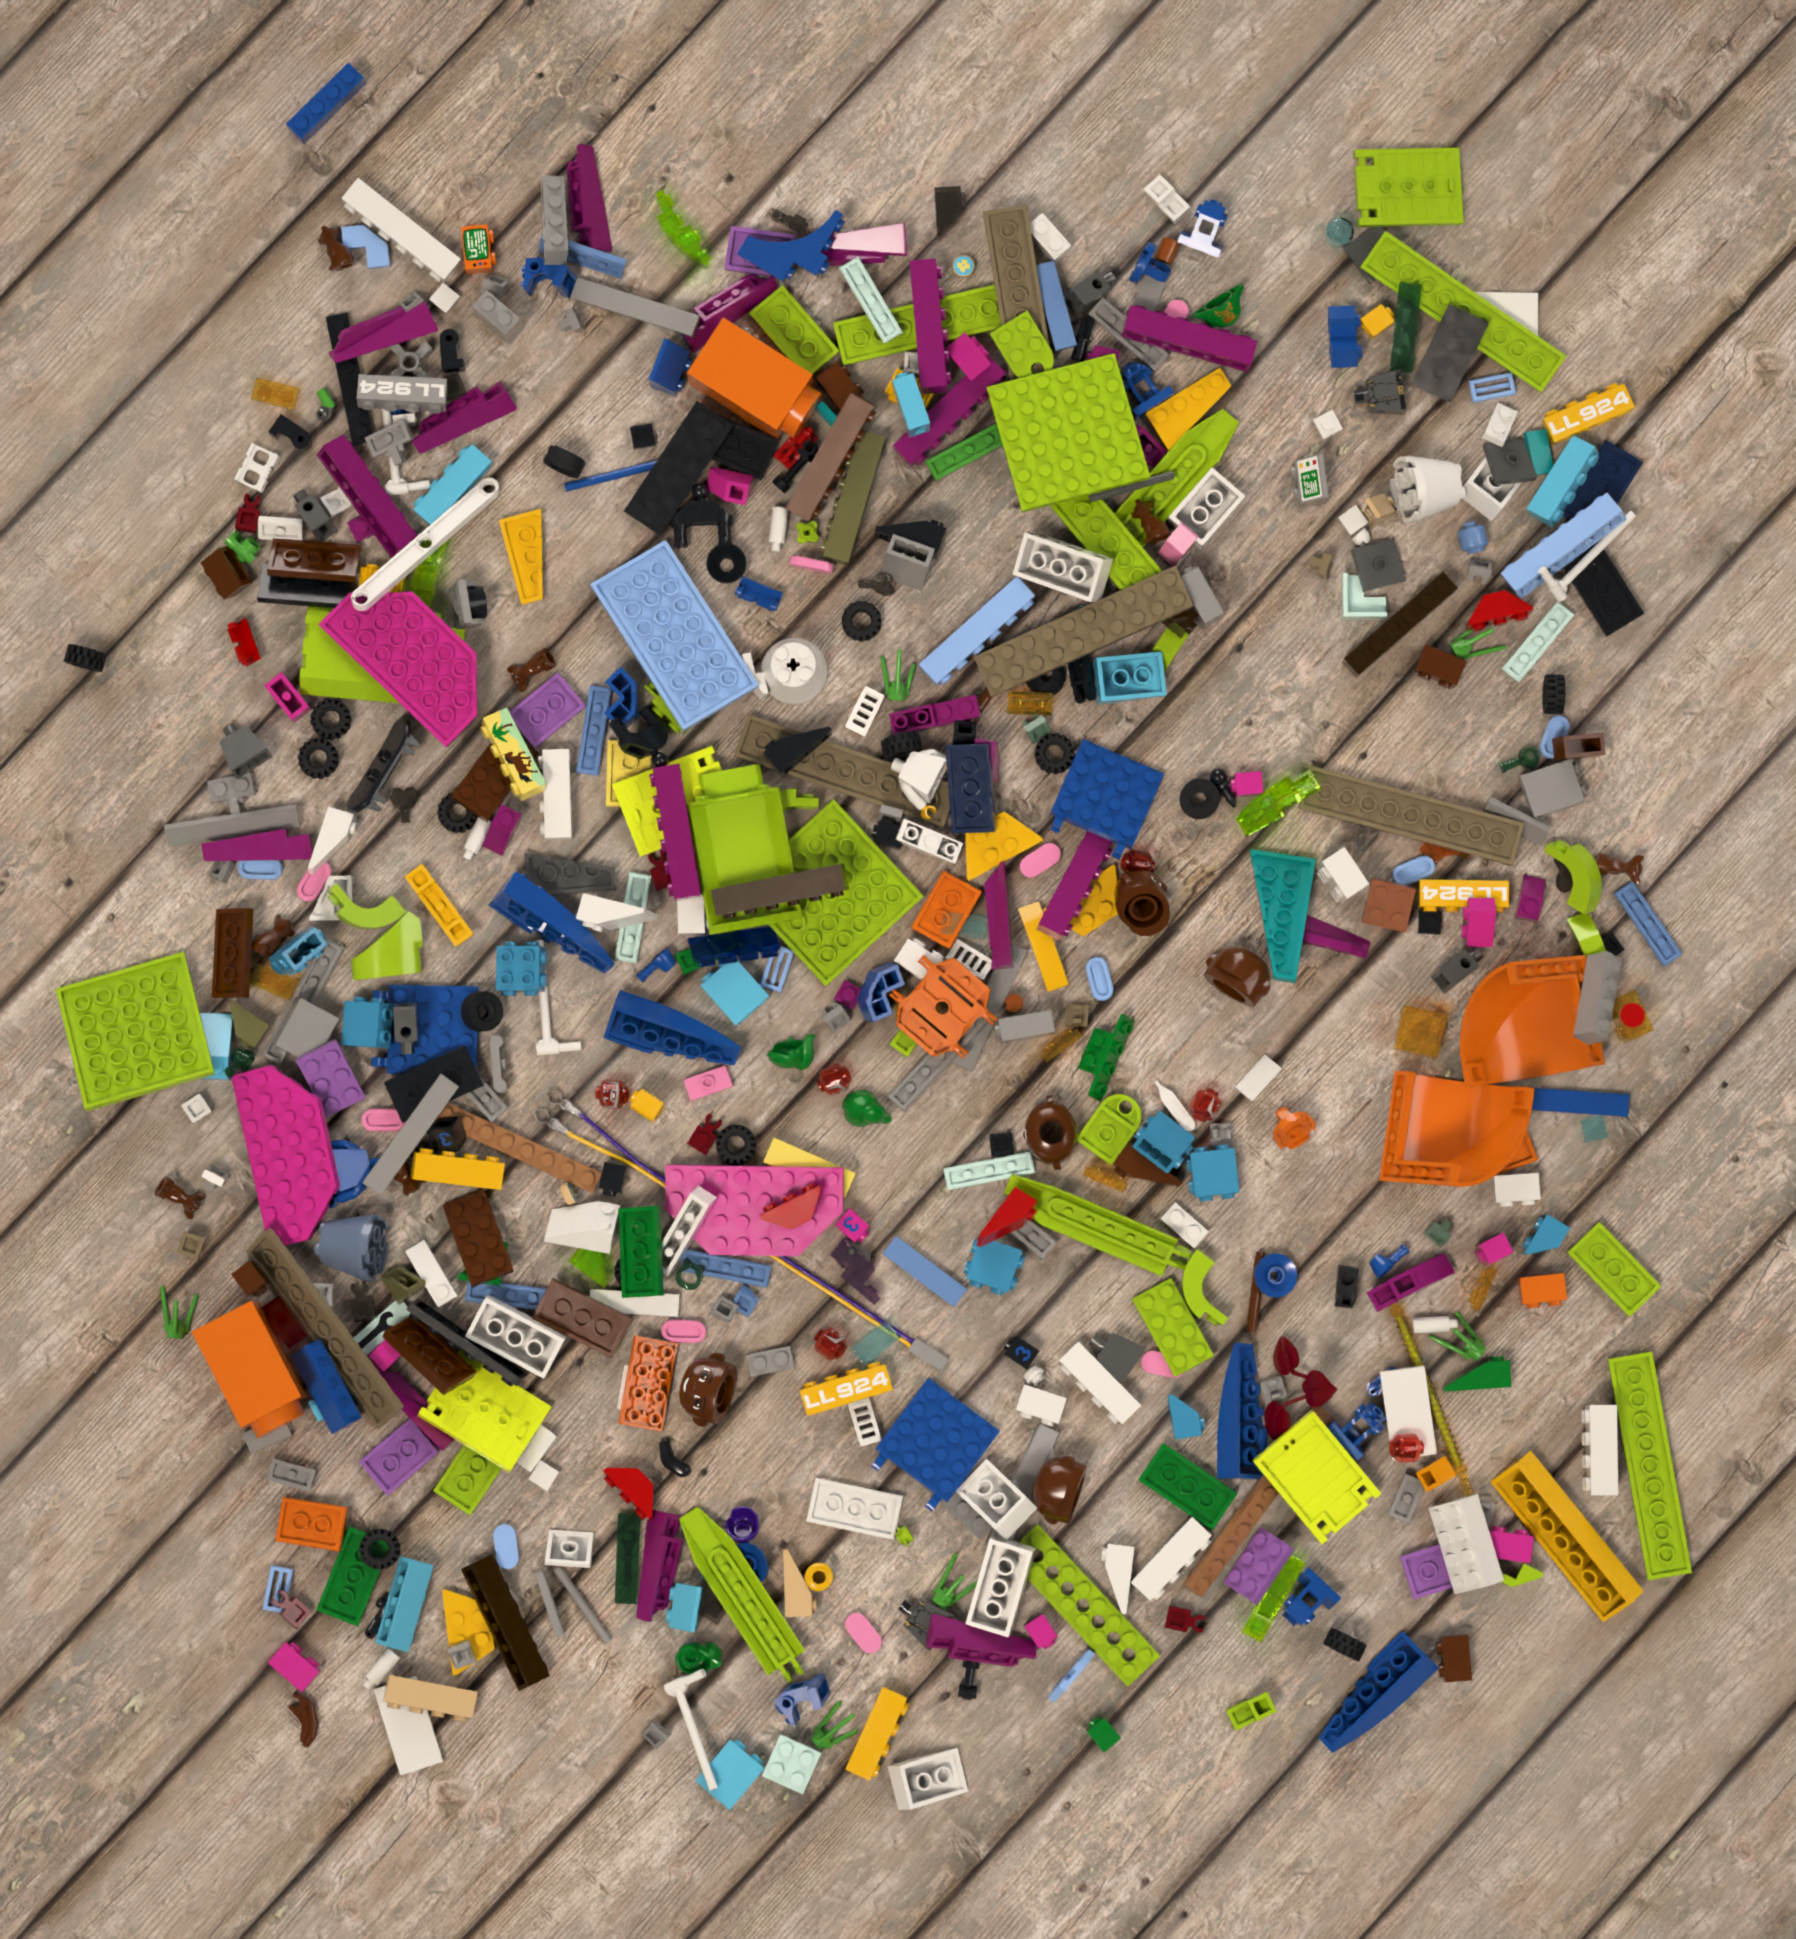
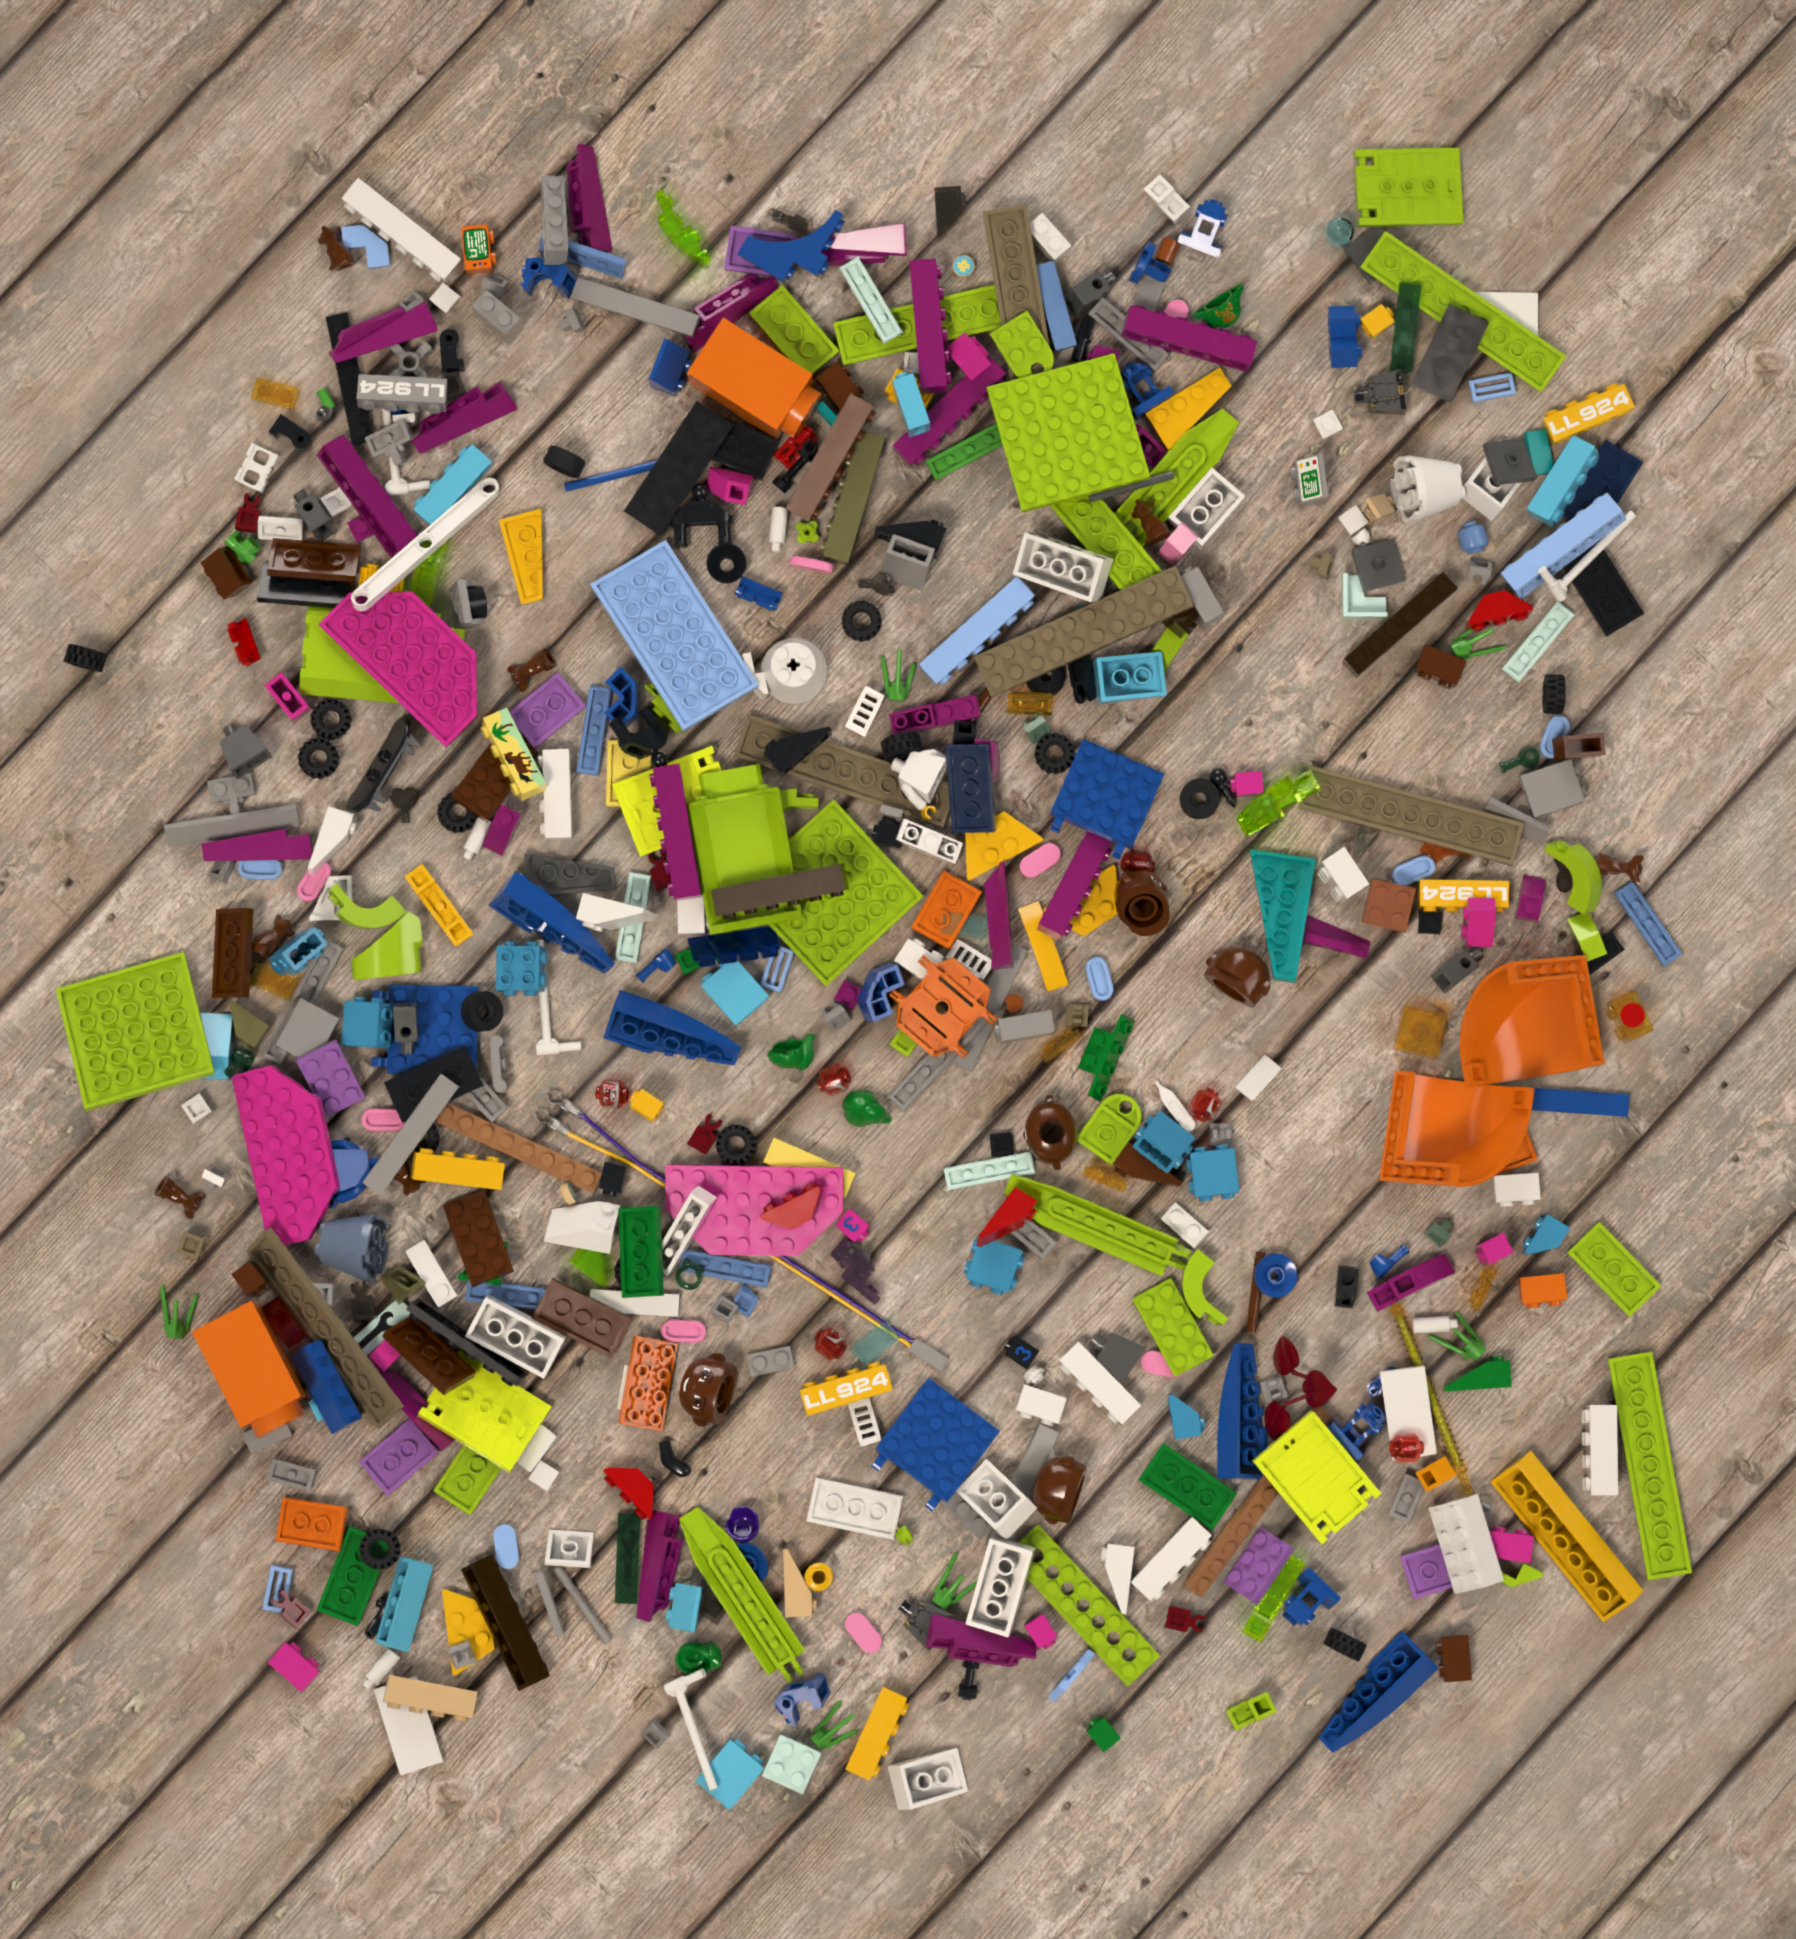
blue brick [286,62,366,144] -> none
reddish brown piece [289,1693,319,1748] -> none
black brick [432,1116,467,1152] -> none
black tile [630,423,656,450] -> none
bright pink plate [684,1066,733,1101] -> none
medium blue tile [883,1236,967,1307] -> none
orange tile [1273,1106,1316,1149] -> none
white plate [1482,403,1518,447] -> none
light grey brick [1573,951,1622,1045] -> none
clear light blue tile [1580,1116,1608,1143] -> none

